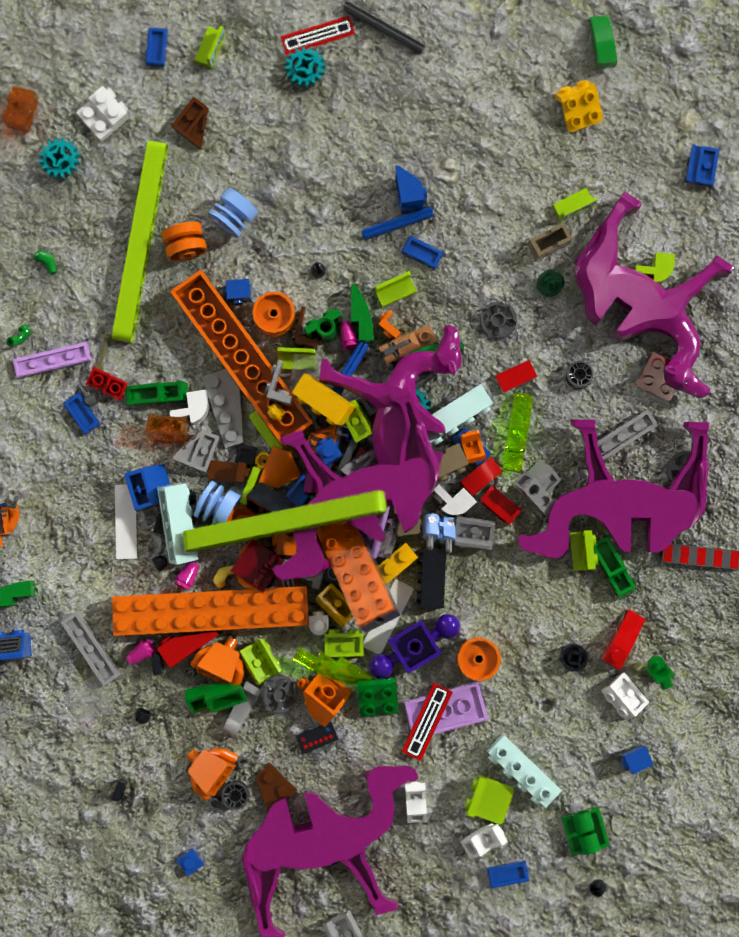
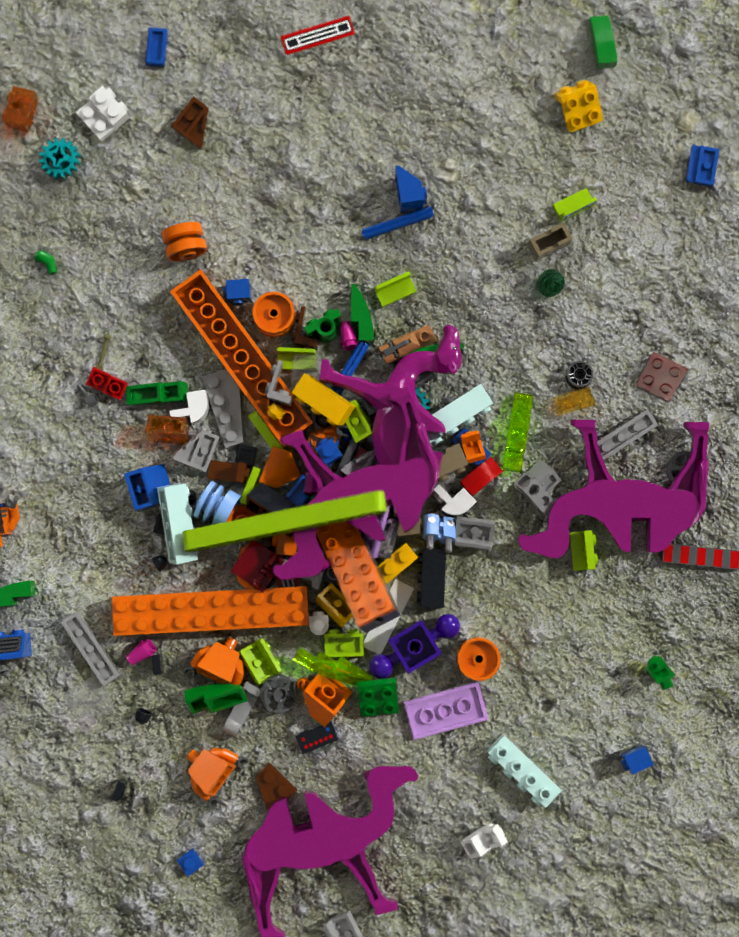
green arm [6,324,31,347] -> none
lavender tile [12,342,92,379] -> none
blue tile [63,393,101,435] -> none
lime beam [112,141,168,343] -> none
white sticker [115,484,137,559] -> none
red slope [157,631,220,668] -> none
dark pink cone [175,561,199,591] -> none
lime panel [194,26,226,69] -> none
light blue wheel [207,187,259,238] -> none
light yellow arm [213,564,235,588] -> none
wheel [222,780,250,810] -> none
yellow plate [255,452,269,470] -> none
teal gear [285,46,326,88] -> none
black hinge [311,262,326,278] -> none
dark grey axle [343,0,426,53] -> none
orange bracket [378,310,401,341] -> none
blue tile [402,235,444,270] -> none
sticker [402,683,453,761] -> none
white brick [405,782,427,823] -> none
lime bracket [464,774,514,824] -> none
dark grey piece [479,301,517,340] -> none
red hinge [479,485,522,526] -> none
blue tile [487,860,529,889] -> none
red tile [495,360,538,393] -> none
black wheel [560,643,588,672] -> none
green plate [561,806,610,857] -> none
magenta animal [575,191,734,398] -> none
black hinge [589,879,607,897] -> none
green slope [594,536,636,600] -> none
red slope [599,609,646,670] -> none
white bracket [601,672,649,720] -> none
lime brick [633,252,675,285] -> none
none -> clear yellow tile [552,387,595,416]

